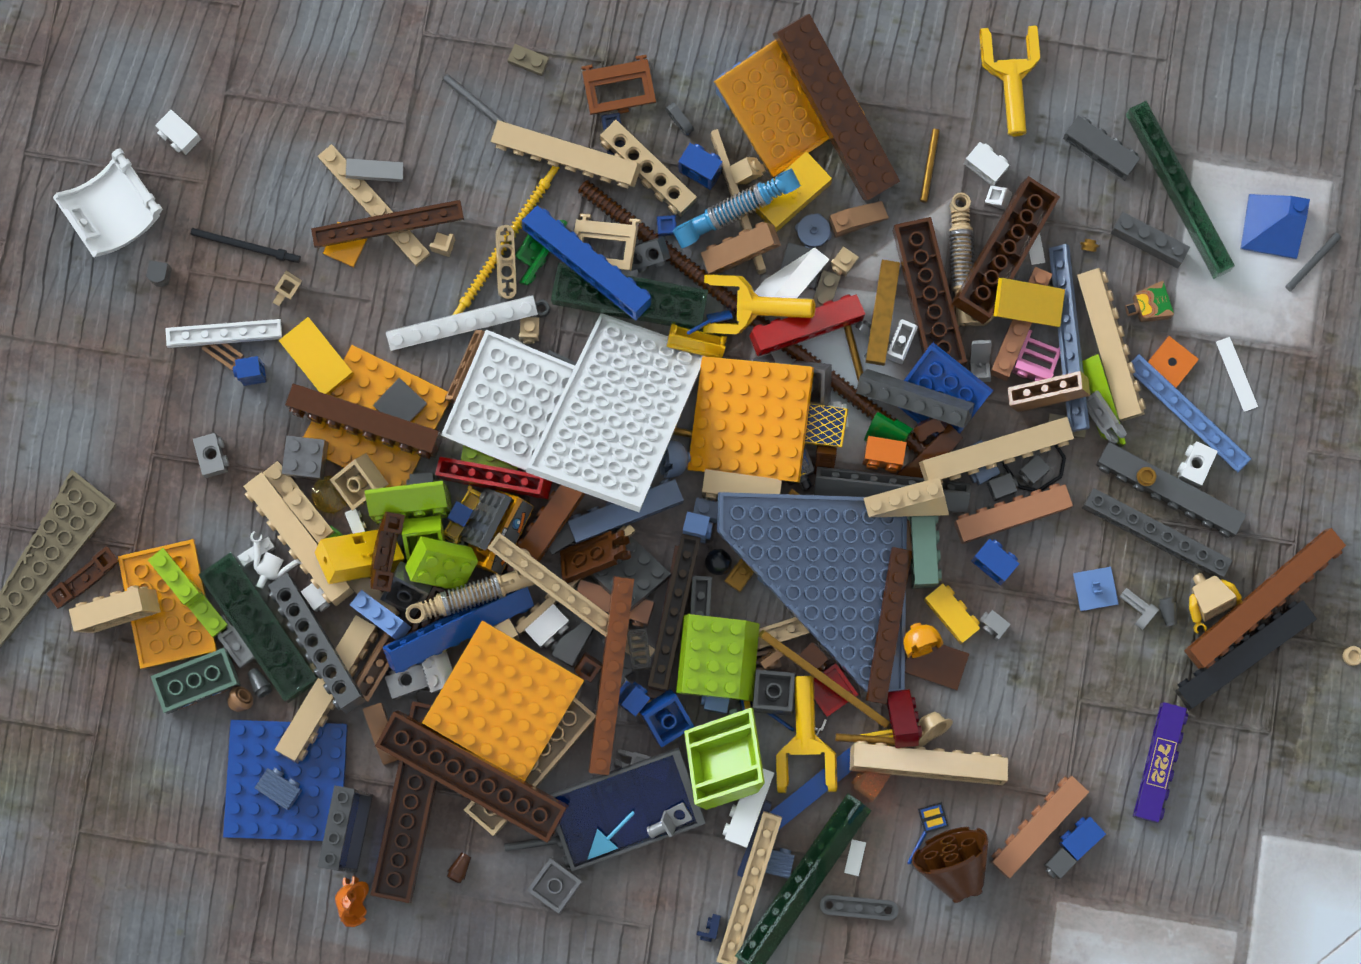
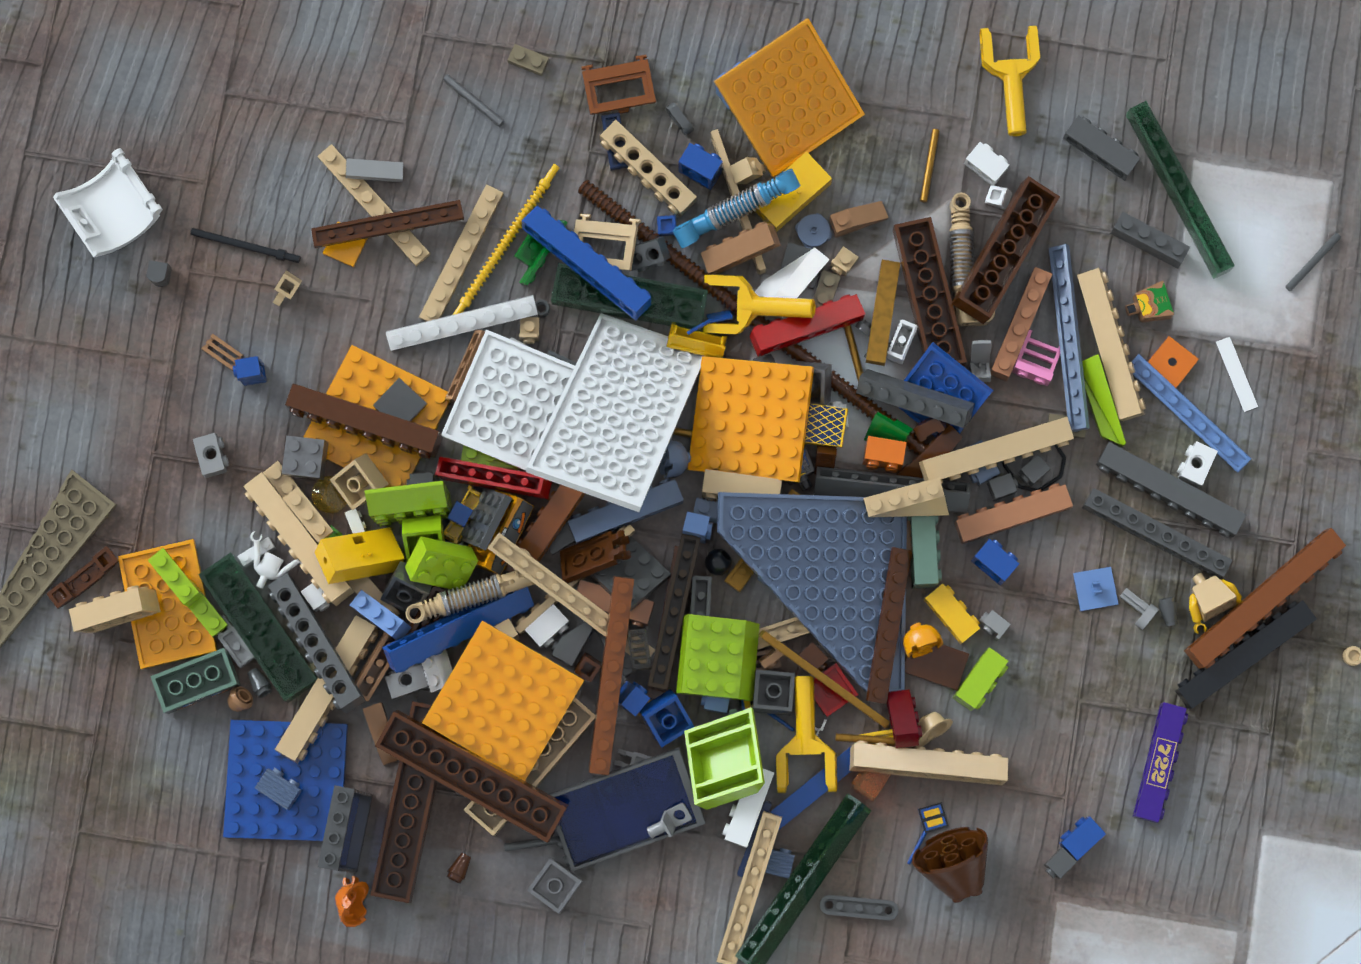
white brick [155,110,201,155] -> none
white tile [166,319,282,348] -> none
yellow tile [279,317,354,395] -> none
reddish brown slope [371,512,405,592] -> none
tan panel [429,232,455,257] -> none
tan brick [491,120,641,189] -> none
tan beam [496,225,516,299] -> none
medium azure piece [587,811,635,860] -> none
dark blue bracket [697,914,721,942] -> none
reddish brown brick [773,14,900,200] -> none
white sticker [844,839,866,876] -> none
nougat brick [991,776,1089,878] -> none
yellow tile [994,278,1065,327] -> none
medium nougat brick [1008,371,1090,412] -> none
white sticker [1029,233,1045,265] -> none
pearl gold plate [1080,239,1099,252] -> none
light grey hinge [1086,391,1127,444] -> none
pearl gold plate [1137,467,1156,486] -> none
blue slope [1240,194,1310,259] -> none
none -> tan plate [419,184,503,321]
none -> lime brick [952,647,1008,711]

